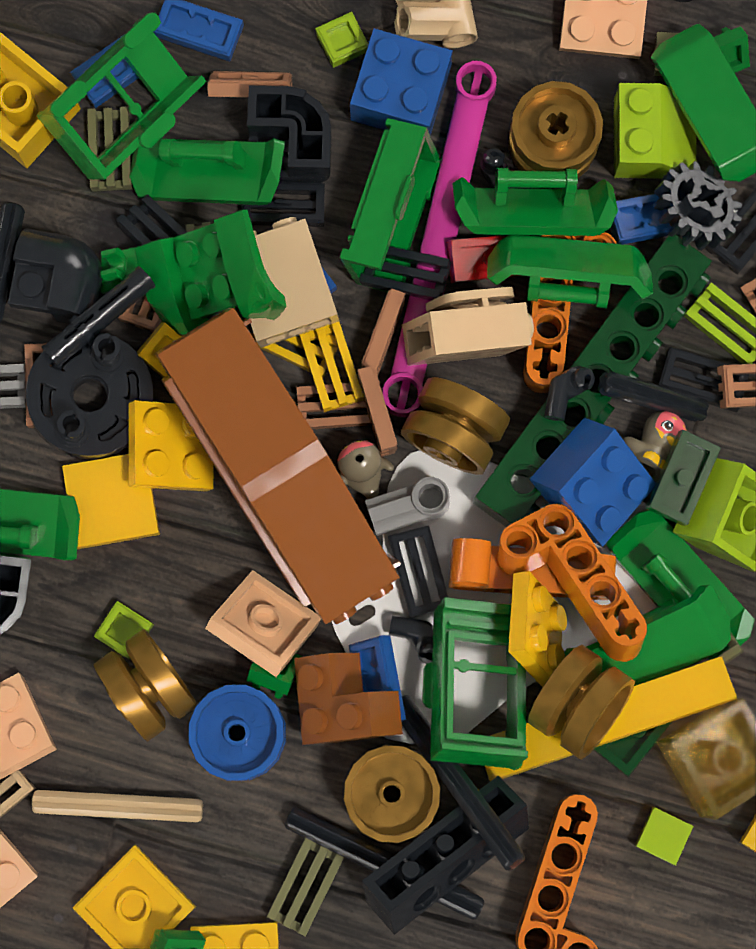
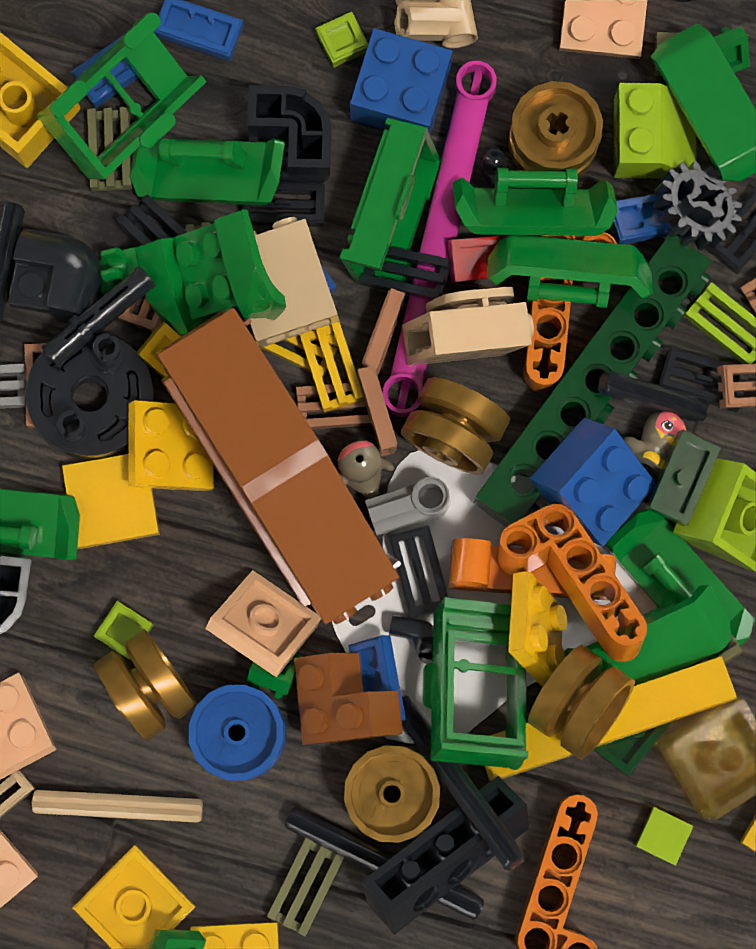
nougat tile [208,71,292,97] -> none
black arm [544,366,595,421] -> none

